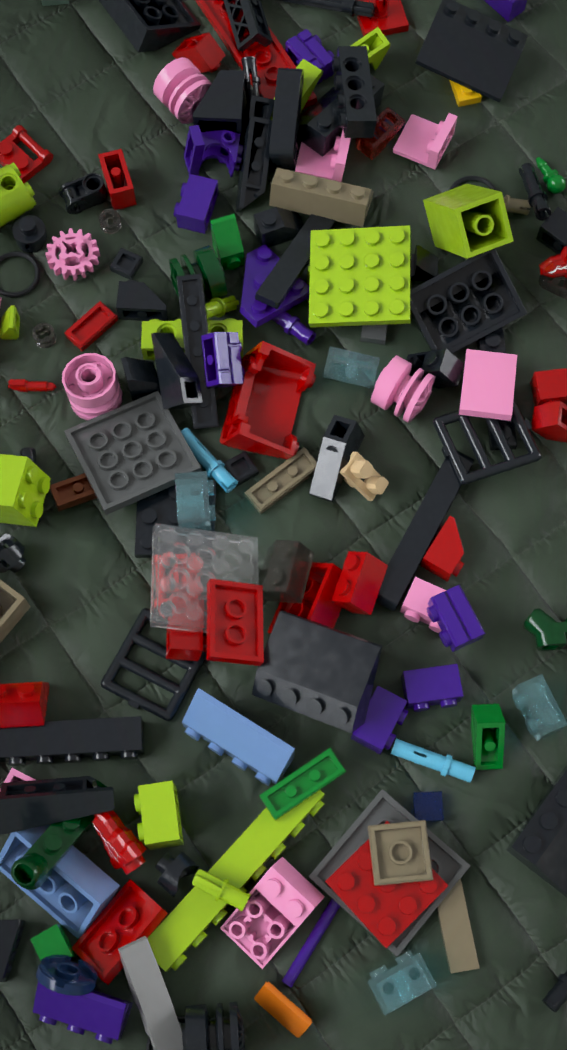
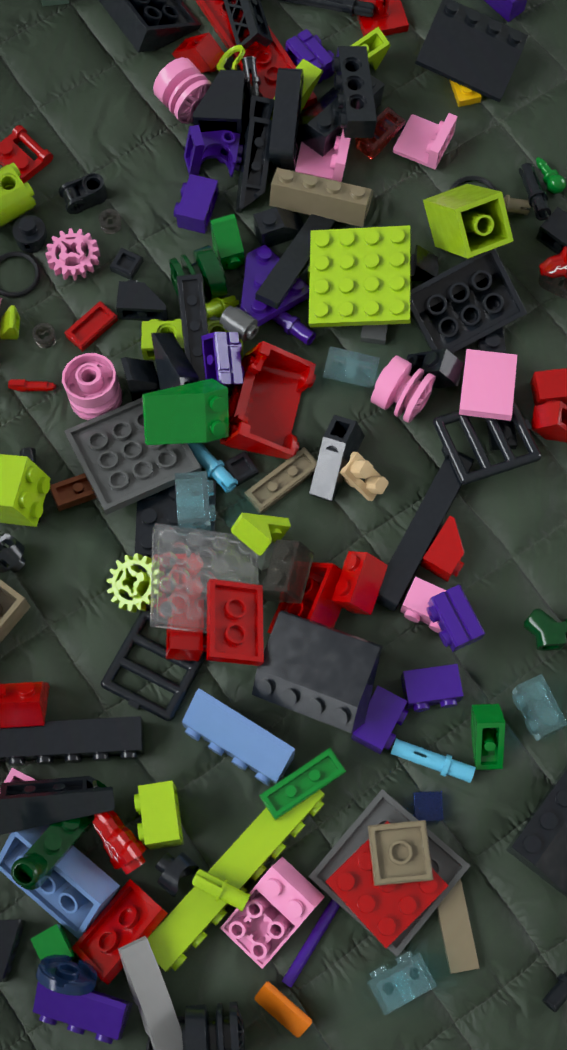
red brick [98,149,137,210] -> none
none -> lime gear [106,553,165,613]
none -> green slope [142,378,229,445]
none -> lime piece [216,45,245,71]
none -> dark grey brick [220,306,259,342]
none -> lime slope [231,513,291,556]

